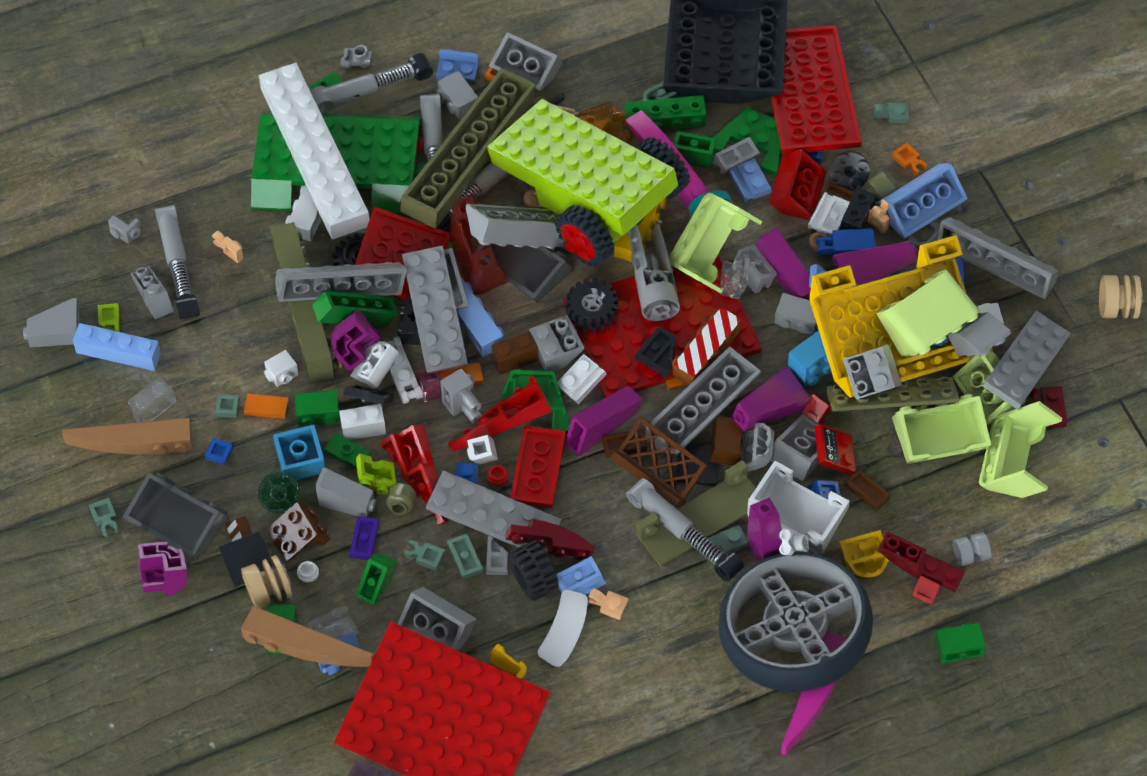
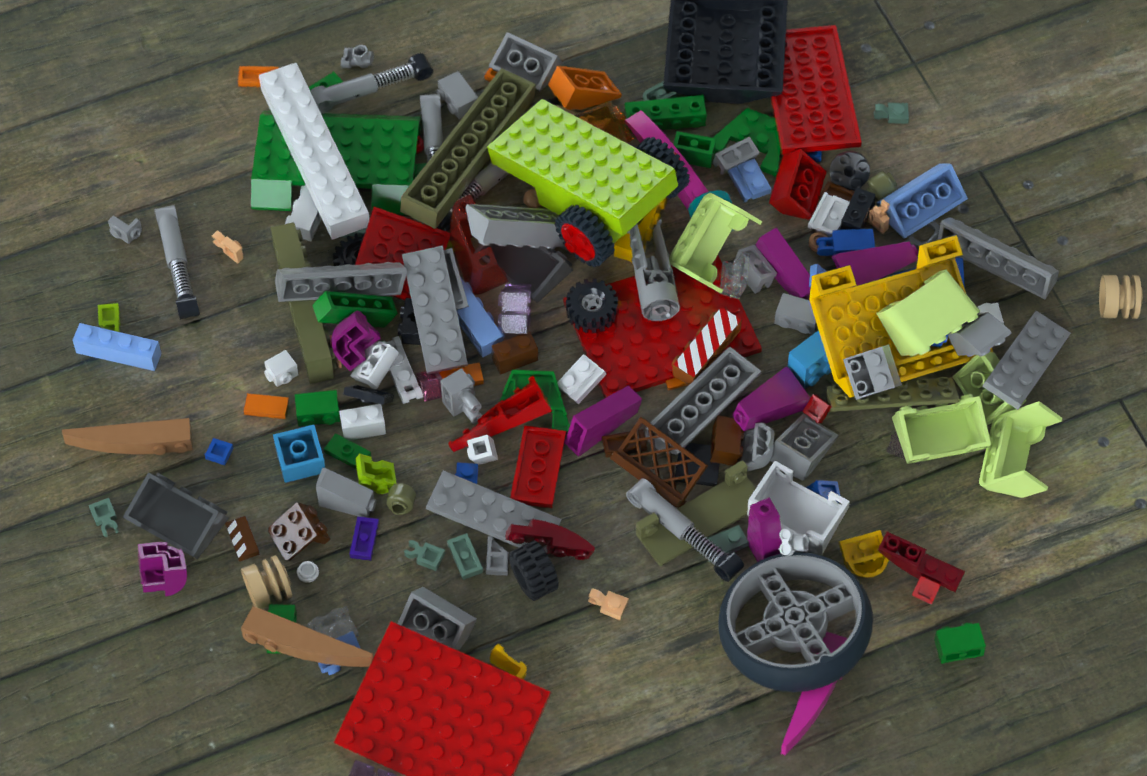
light grey slope [23,298,80,348] -> none
clear brick [127,377,176,423] -> none
light grey slope [131,266,174,319] -> none
sand green plate [215,394,240,418] -> none
black tile [219,531,272,588] -> none
clear green cylinder [257,471,301,514] -> none
green slope [355,553,398,606] -> none
red wedge [379,425,449,525] -> none
medium blue bracket [436,49,479,84] -> none
red plate [487,465,508,486] -> none
light grey slope [529,315,584,371] -> none
white sticker [538,590,588,667] -> none
light blue plate [557,556,607,595] -> none
black wing [635,326,676,379] -> none
red plate [815,424,856,475] -> none
reddish brown tile [844,469,891,512] -> none
orange plate [892,142,927,177] -> none
light grey wheel [953,532,991,567] -> none
dark red plate [1031,386,1068,428] -> none
none -> orange tile [238,66,279,87]
none -> piece [498,283,531,334]
none -> orange slope [548,66,622,110]

